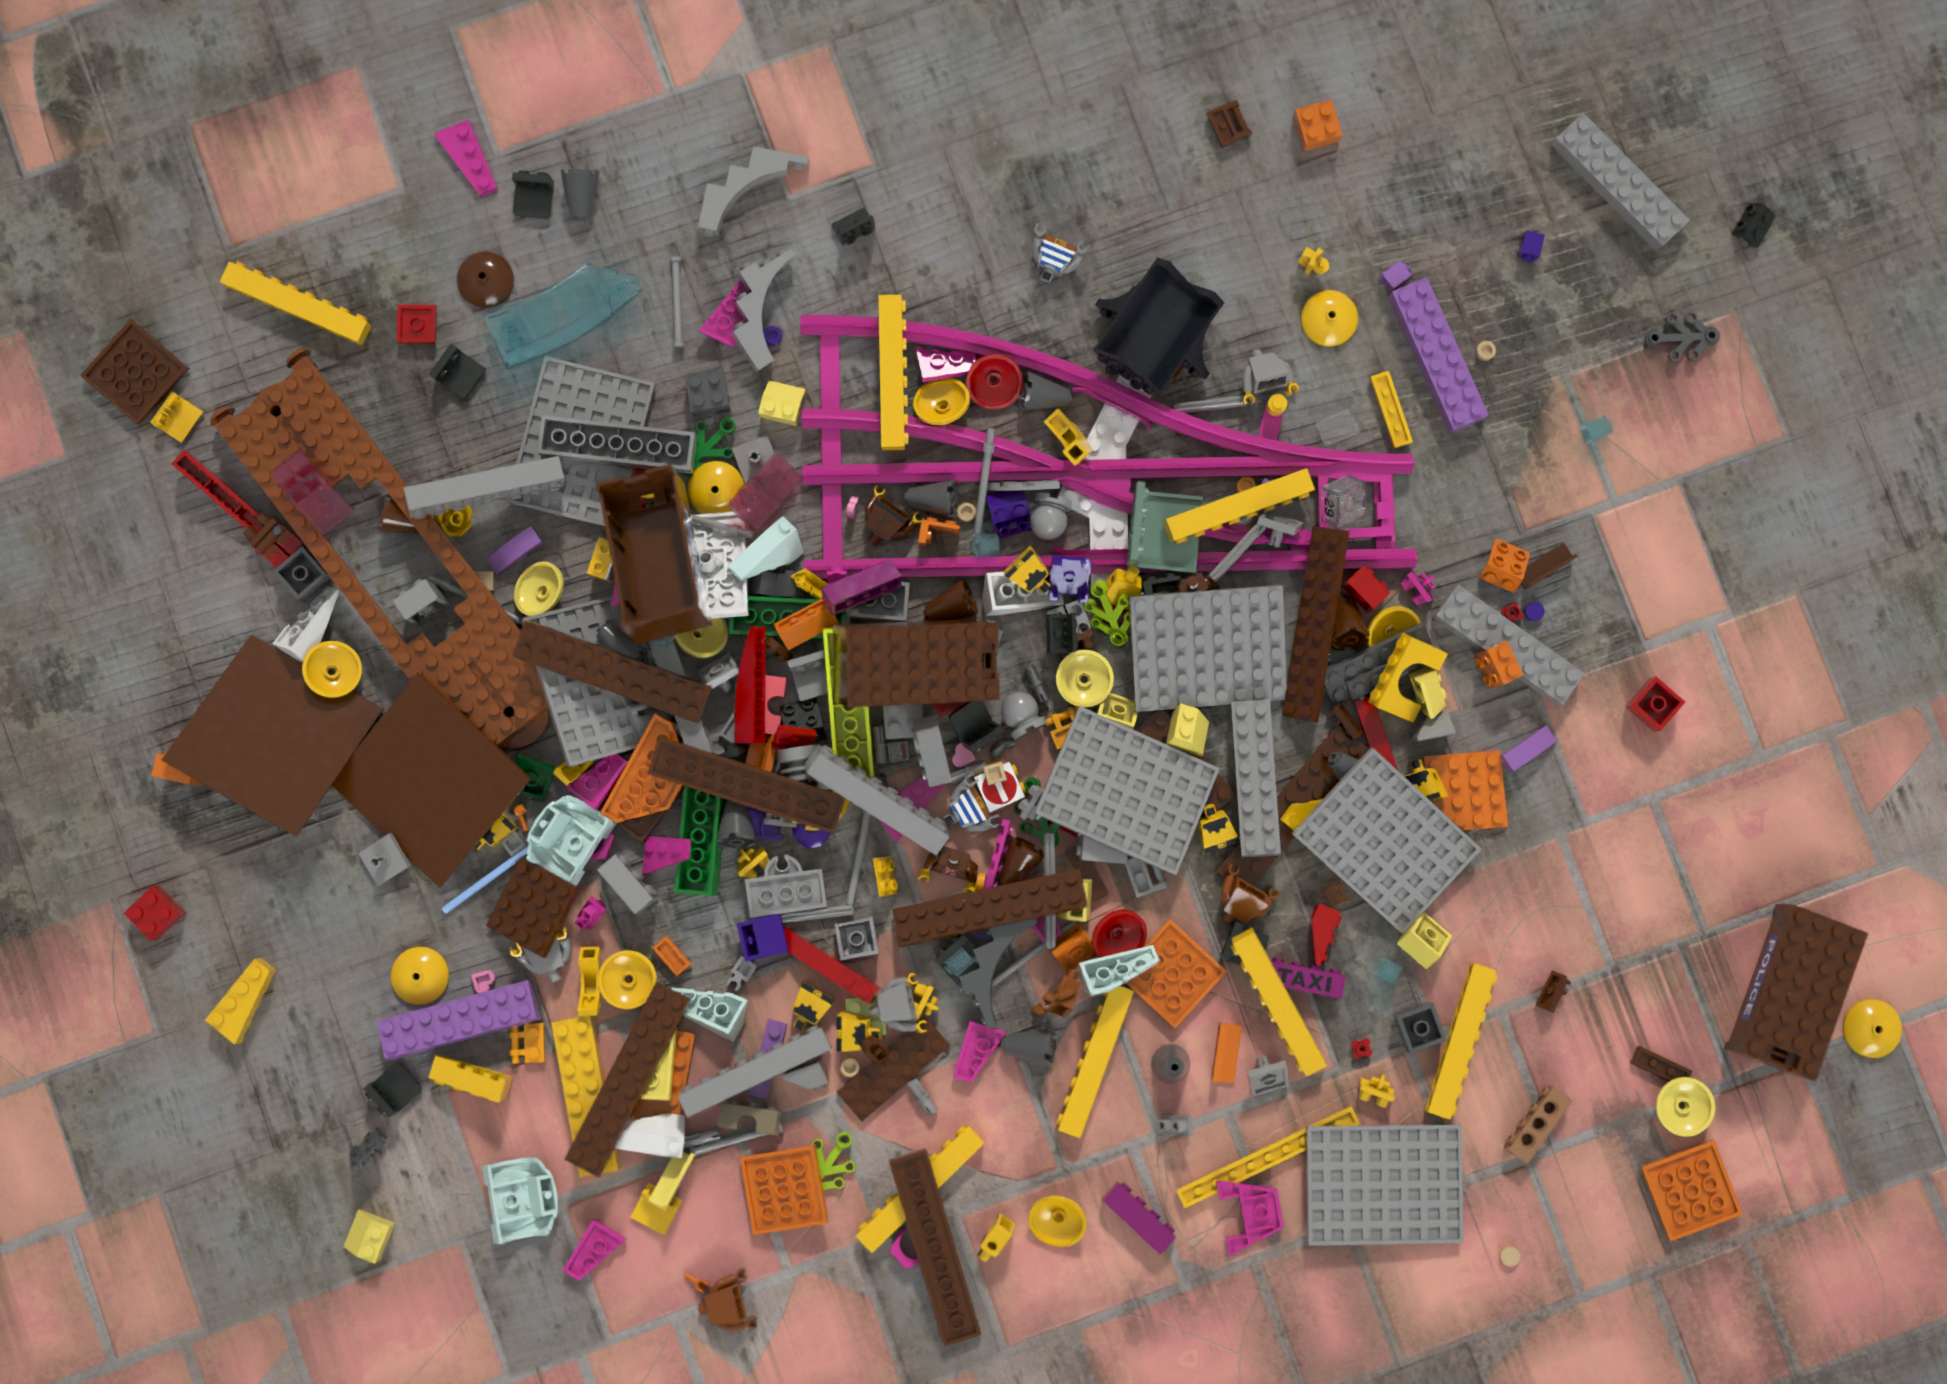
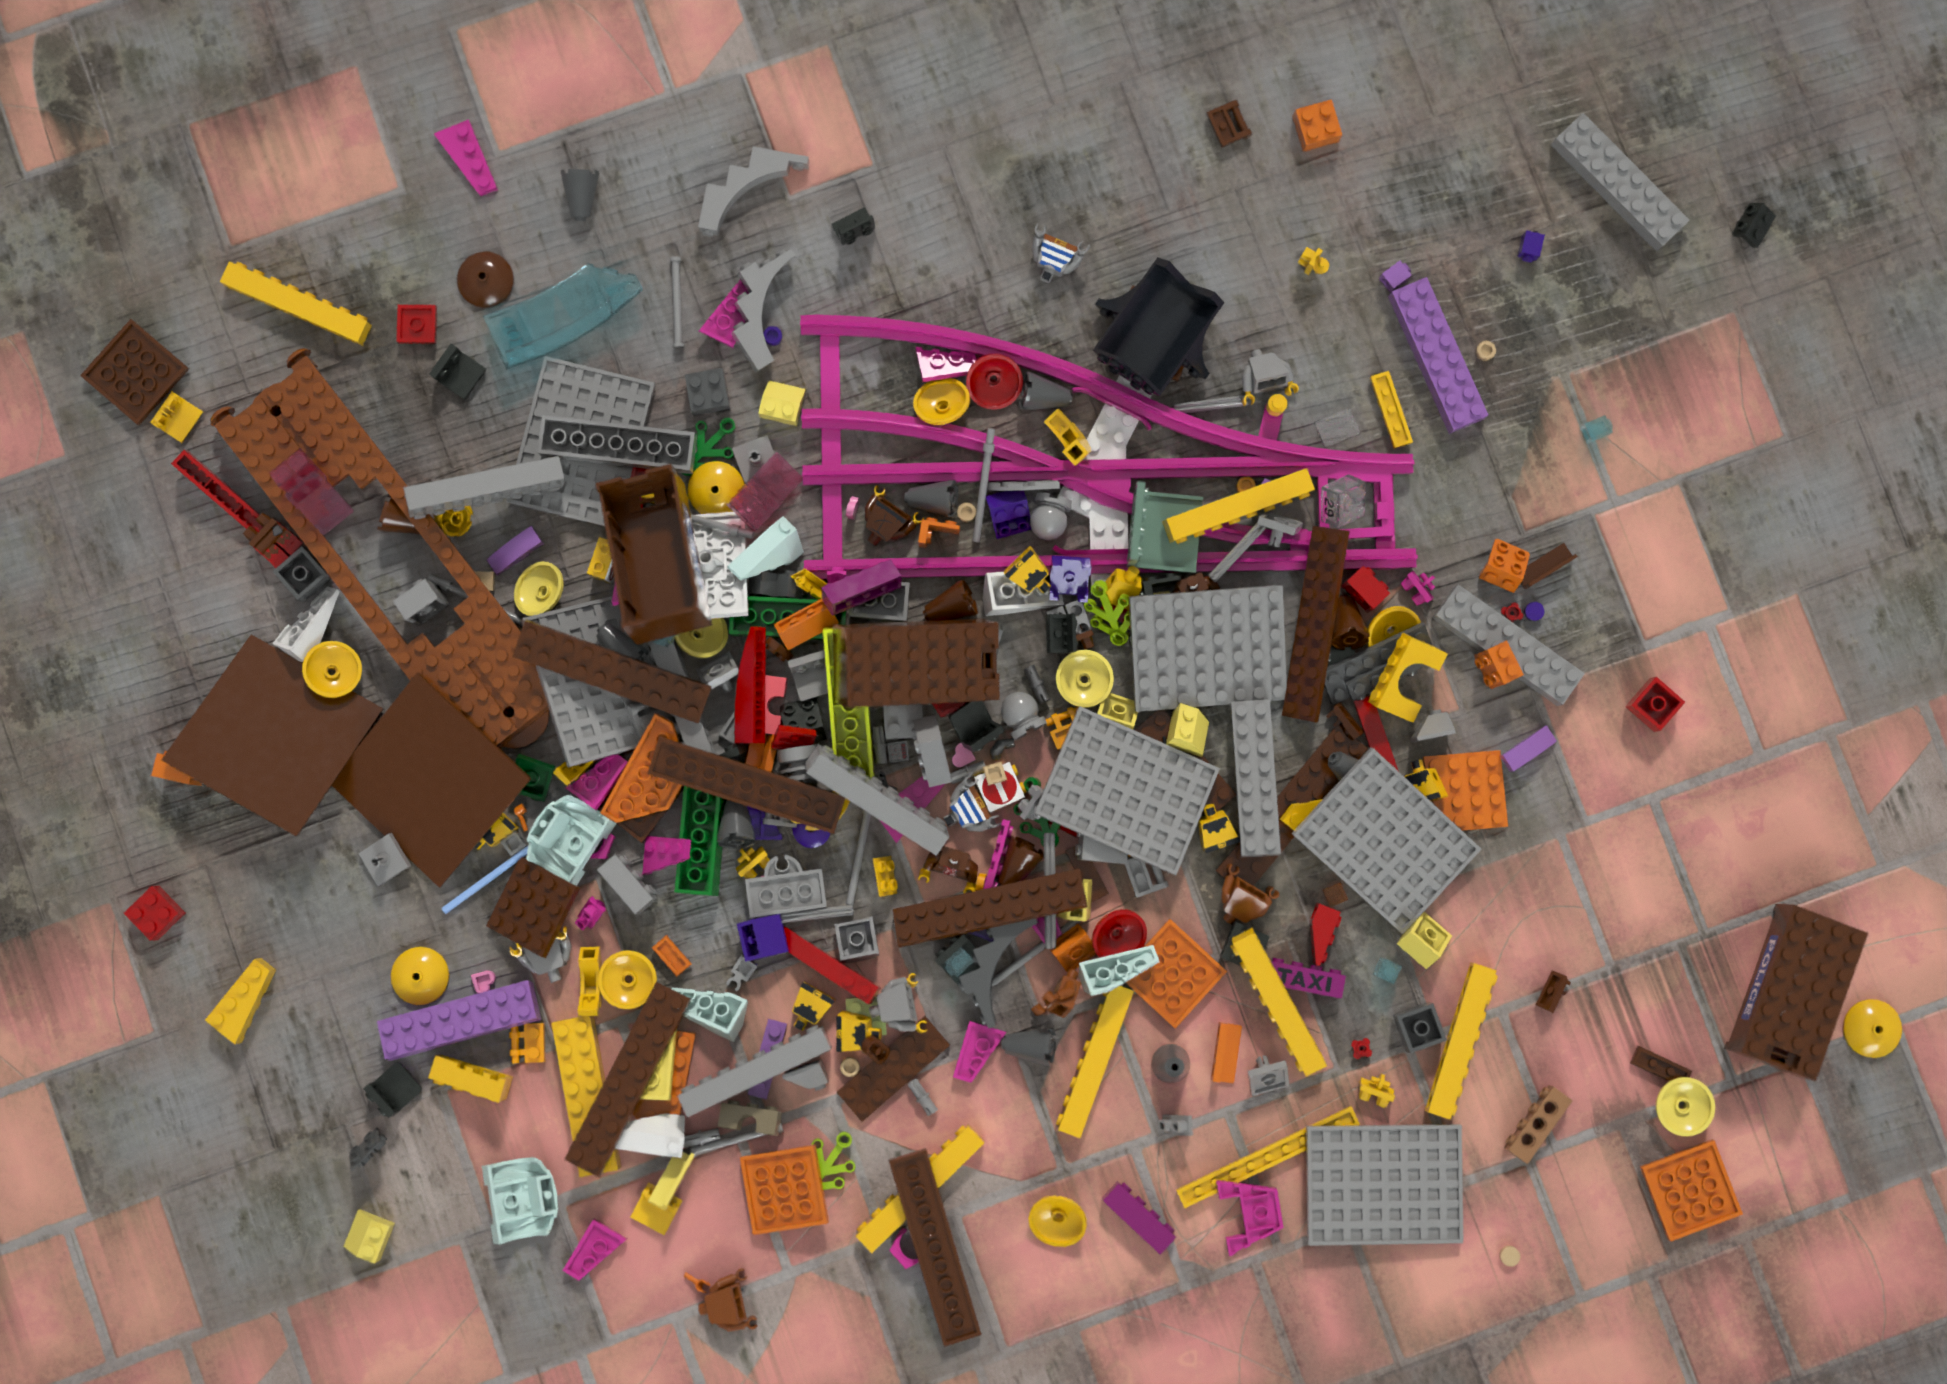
pearl dark grey bracket [512,170,554,219] -> none
yellow brick [878,295,909,450] -> none
yellow hips [913,983,940,1019] -> none
clear light blue brick [970,532,1000,557] -> none
yellow torso [977,1213,1015,1262] -> none
yellow dish [1301,290,1358,347] -> none
light yellow slope [1409,666,1446,719] -> none
dark grey plant [1644,312,1720,362] -> none

